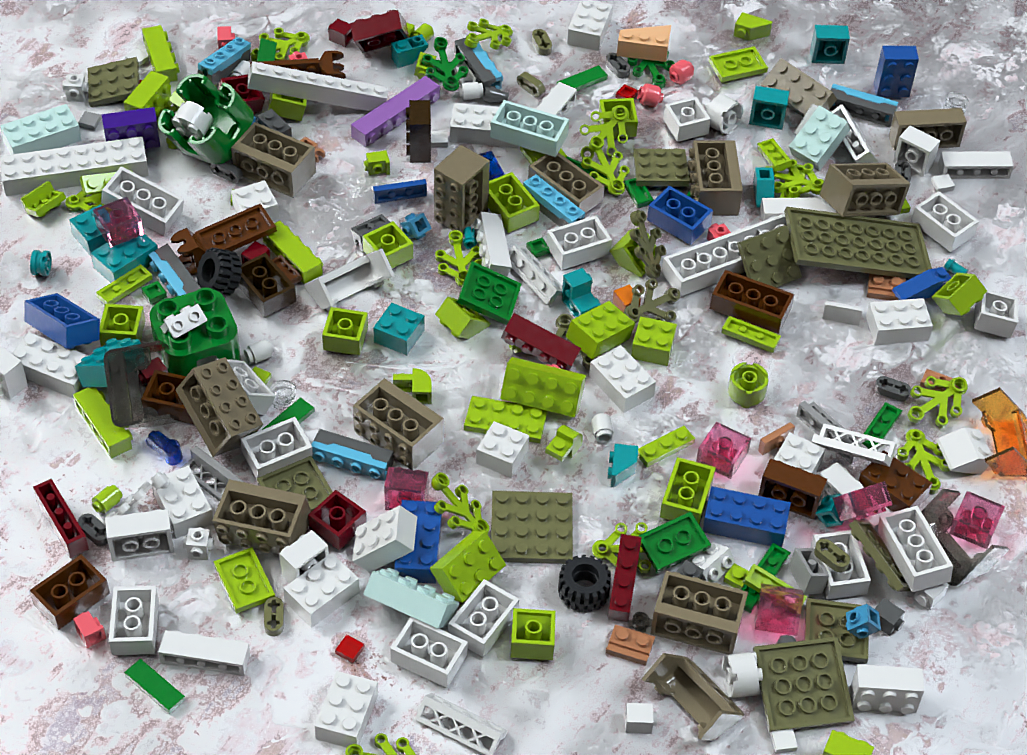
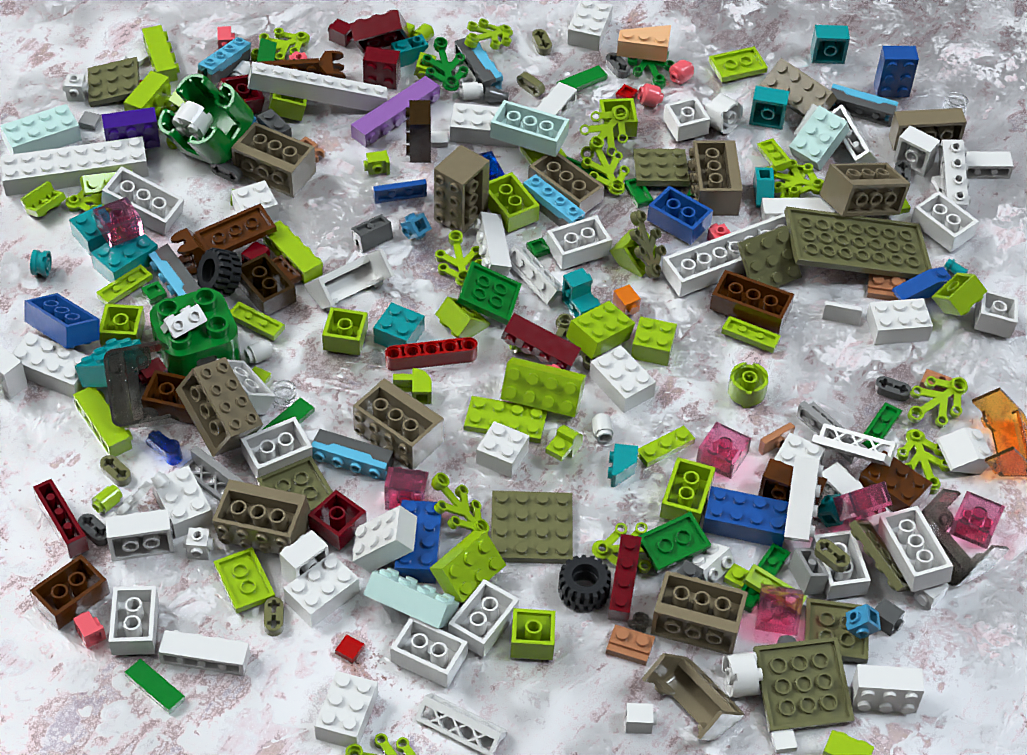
lime brick [362,221,413,268] -> none
teal pin [463,226,477,249] -> none
olive plant [624,278,680,323] -> none
lime slope [733,12,773,41] -> none
none -> olive beam [100,455,132,487]
none -> lime plate [230,301,285,341]
none -> dark red brick [363,46,401,90]
none -> red beam [385,337,478,371]
none -> white brick [784,456,824,543]
none -> white brick [938,140,971,210]

